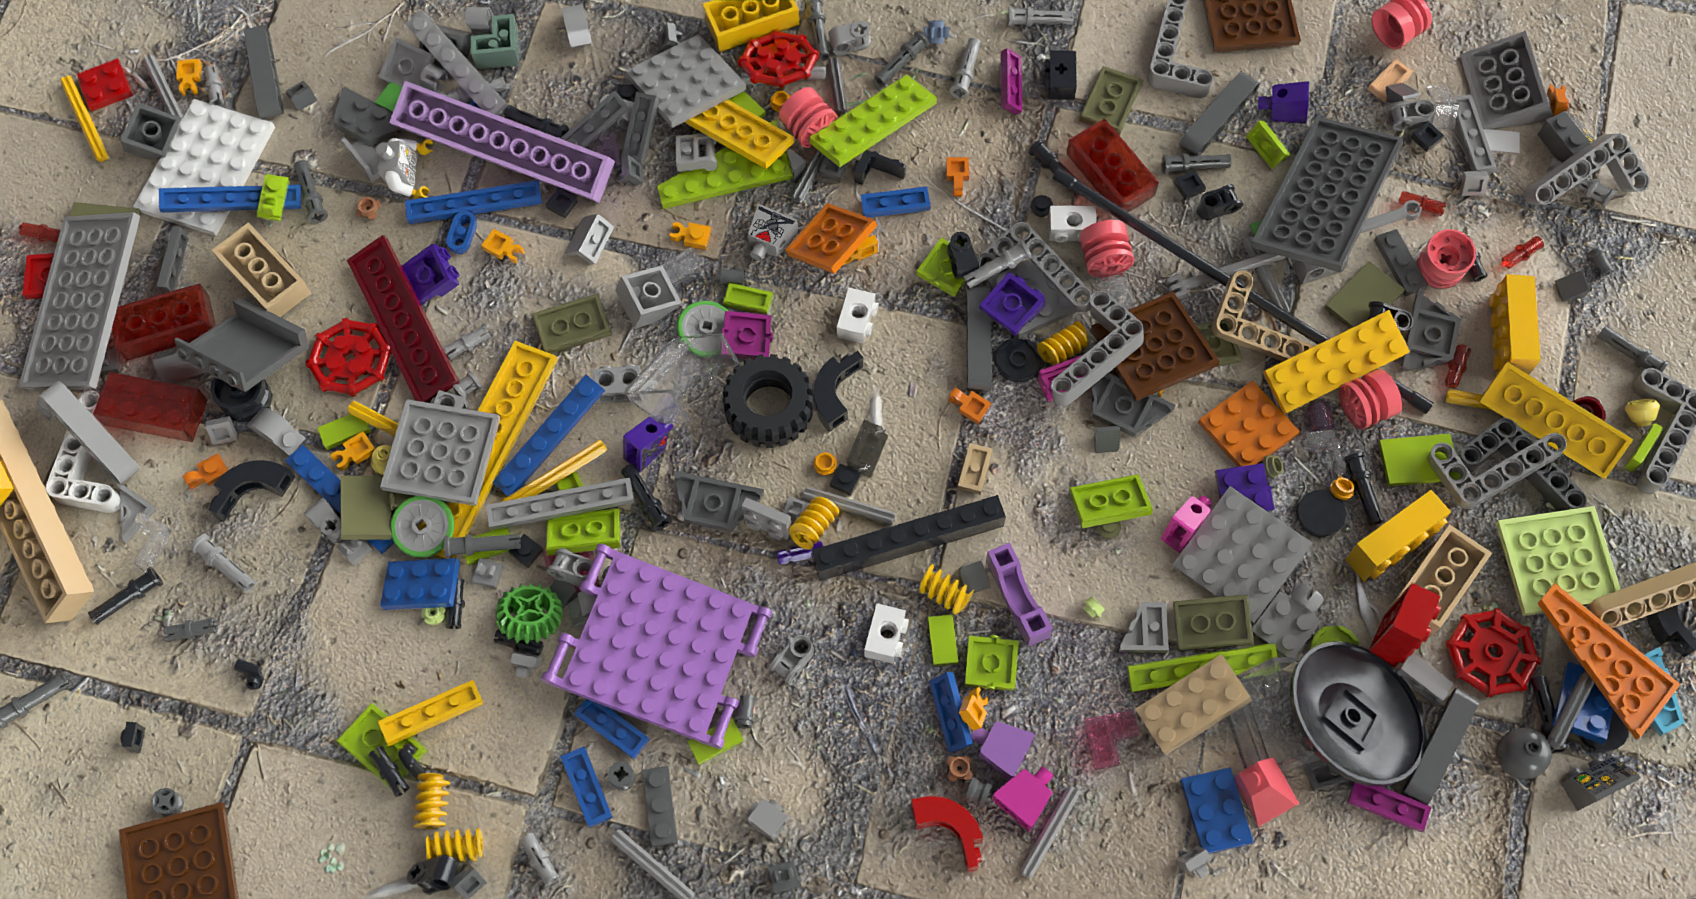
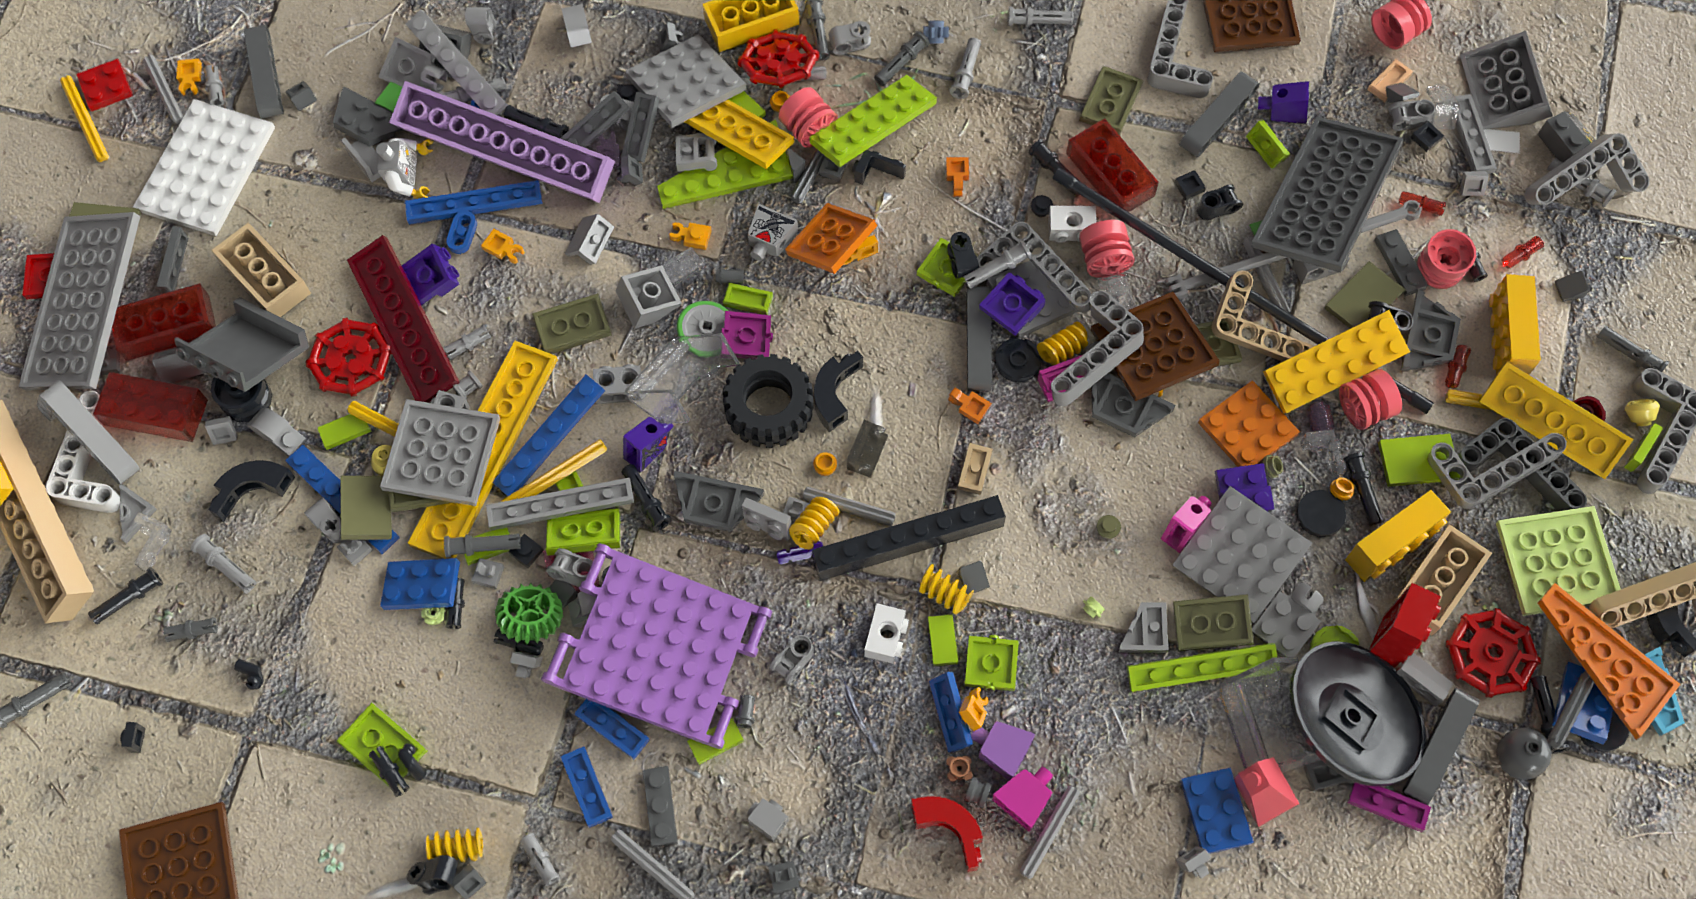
clear red axle [18,222,61,242] -> none
dark grey slope [120,102,182,159] -> none
dark grey wheel [151,788,184,817] -> none
blue plate [159,185,302,213] -> none
orange plate [182,453,228,489] -> none
lime plate [257,174,289,222] -> none
dark grey pin [294,160,328,223] -> none
light orange plate [330,431,375,471] -> none
nougat plate [355,197,381,220] -> none
yellow plate [378,680,484,746] -> none
light grey wheel [390,496,454,558] -> none
yellow piece [413,773,450,829] -> none
sand green brick [471,14,520,69] -> none
black plate [546,188,578,218] -> none
dark grey wheel [608,761,636,791] -> none
dark grey axle [828,57,847,116] -> none
black plate [830,463,862,496] -> none
white brick [837,288,879,344] -> none
blue plate [861,186,931,218] -> none
medium lavender arch [986,542,1053,647] -> none
magenta plate [1000,48,1022,115] -> none
black brick [1044,50,1077,100] -> none
lime tile [1069,474,1153,528] -> none
clear pink plate [1083,710,1139,771] -> none
dark grey slope [1093,426,1120,453] -> none
tan brick [1135,654,1252,755] -> none
dark grey pin [1161,153,1231,174] -> none
orange plate [1547,84,1569,117] -> none
dark grey slope [1561,756,1641,811] -> none
dark grey pin [1588,247,1615,278] -> none

